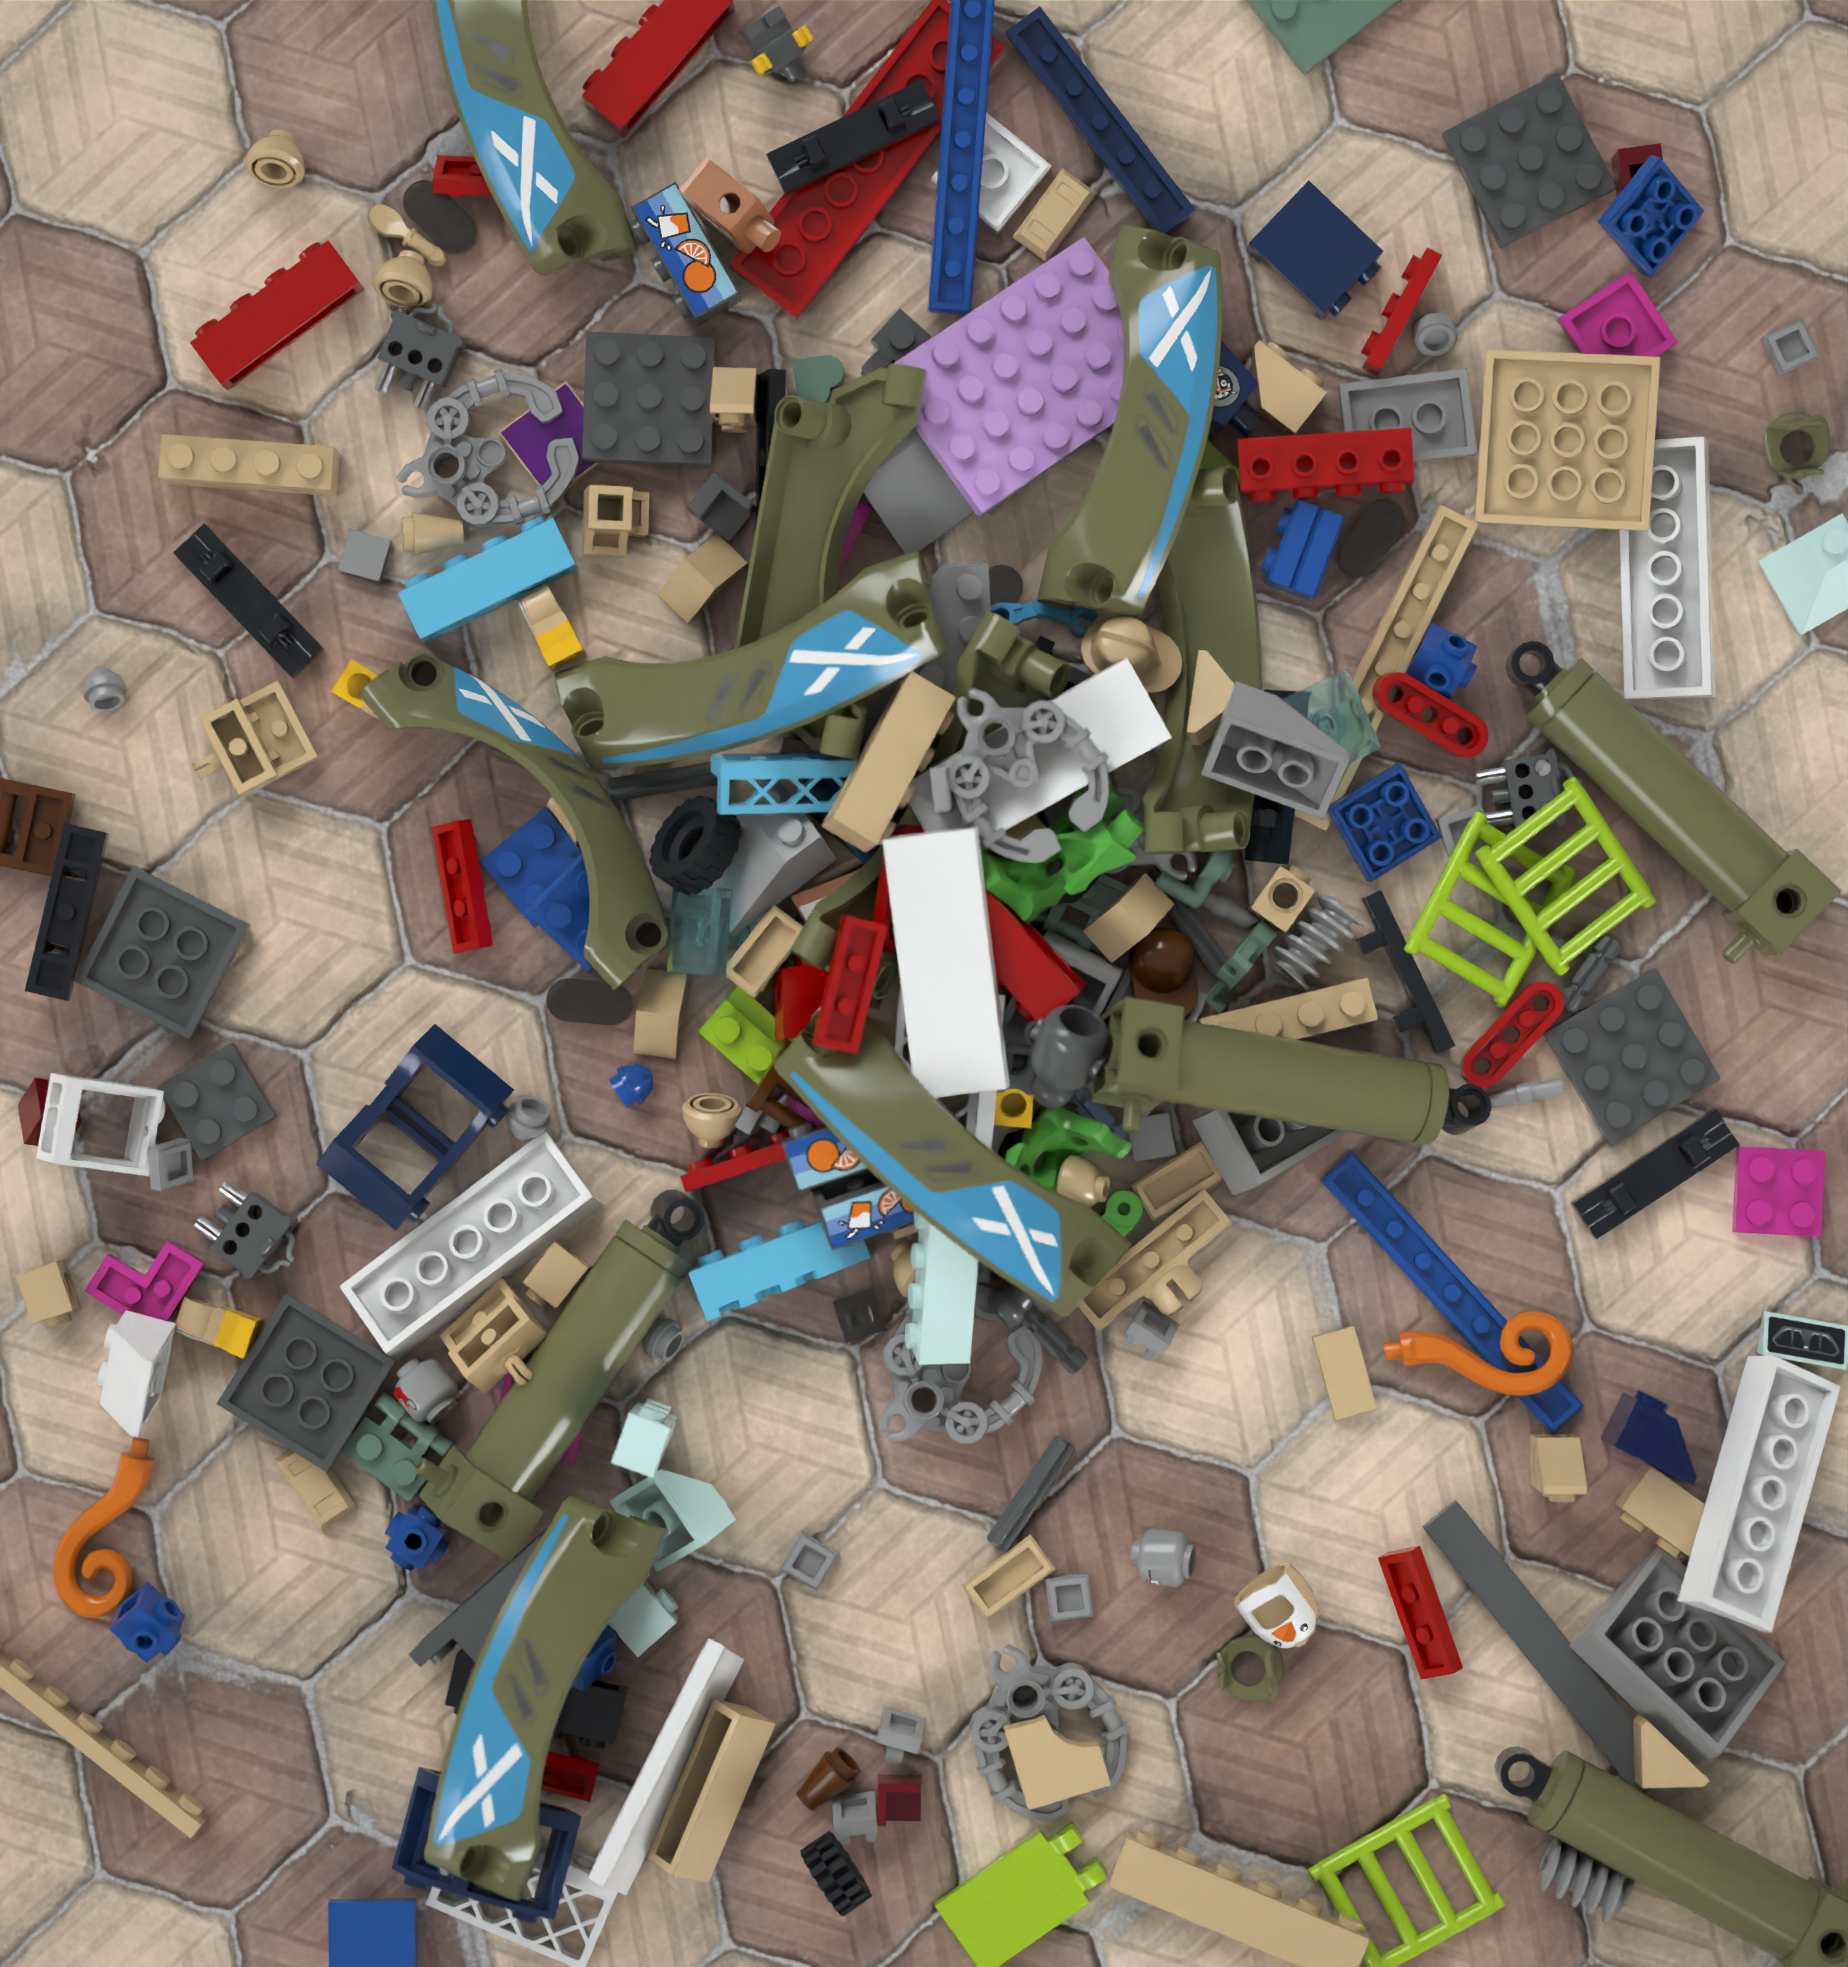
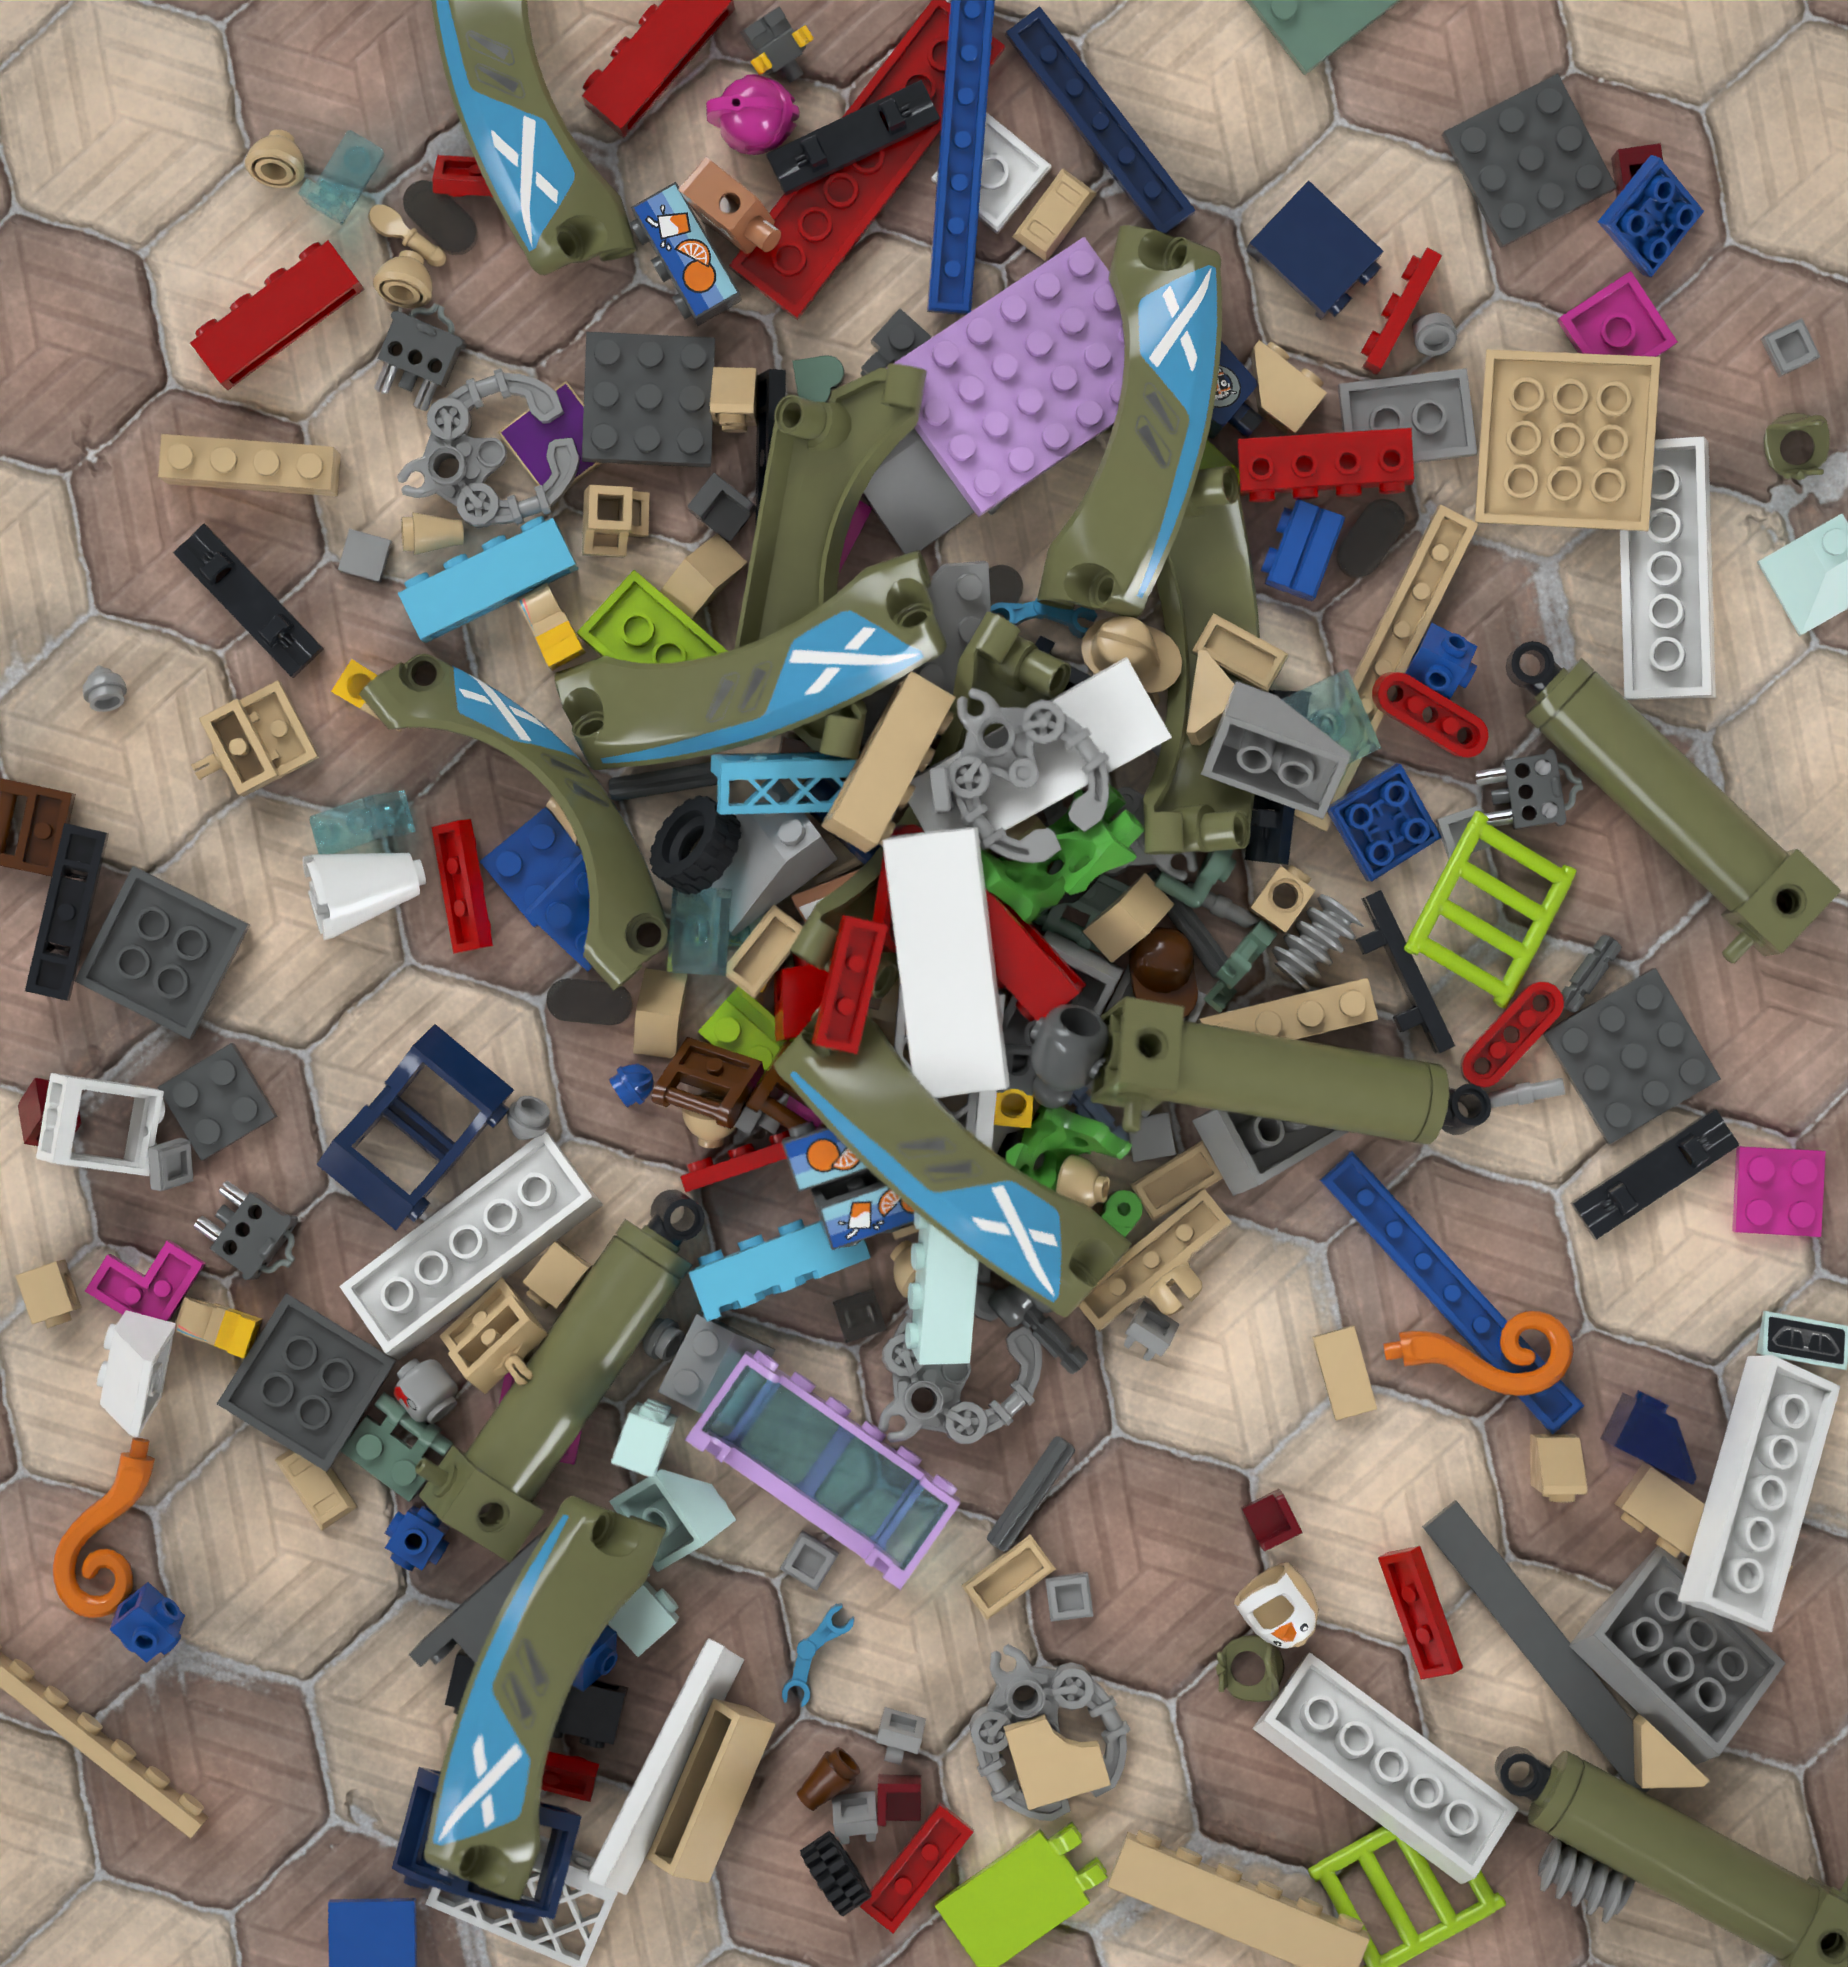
light grey head [1130,1527,1196,1587] -> none
lime bar [1475,777,1656,976] -> none
none -> clear light blue bracket [298,130,385,225]
none -> white cone [302,853,426,940]
none -> clear light blue bracket [309,790,416,854]
none -> lime tile [576,570,728,664]
none -> reddish brown plate [652,1037,764,1129]
none -> light grey slope [658,1311,776,1425]
none -> clear light blue windscreen [685,1350,960,1590]
none -> dark pink helmet [706,74,800,155]
none -> dark azure piece [782,1604,854,1707]
none -> red plate [859,1803,974,1934]
none -> tan tile [1192,613,1289,692]
none -> dark red panel [1241,1489,1303,1552]
none -> white arch [1252,1652,1519,1885]

